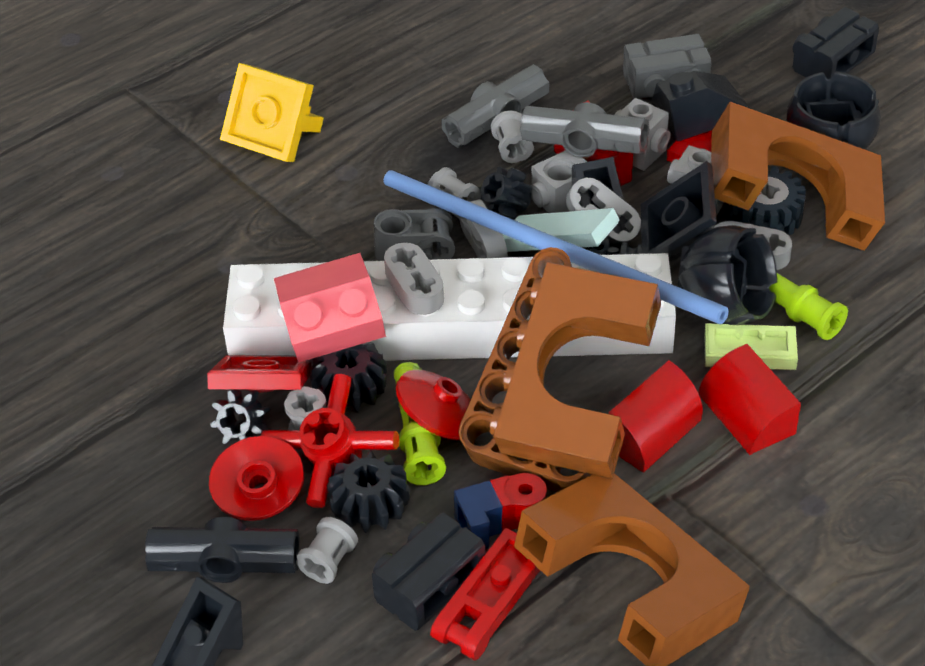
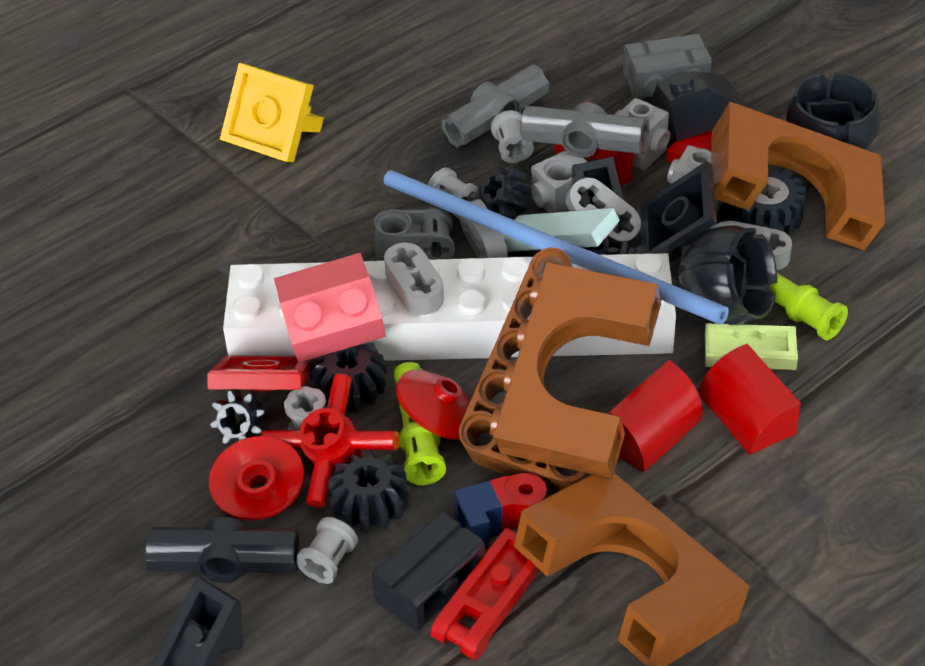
black brick [792,7,879,79] -> none

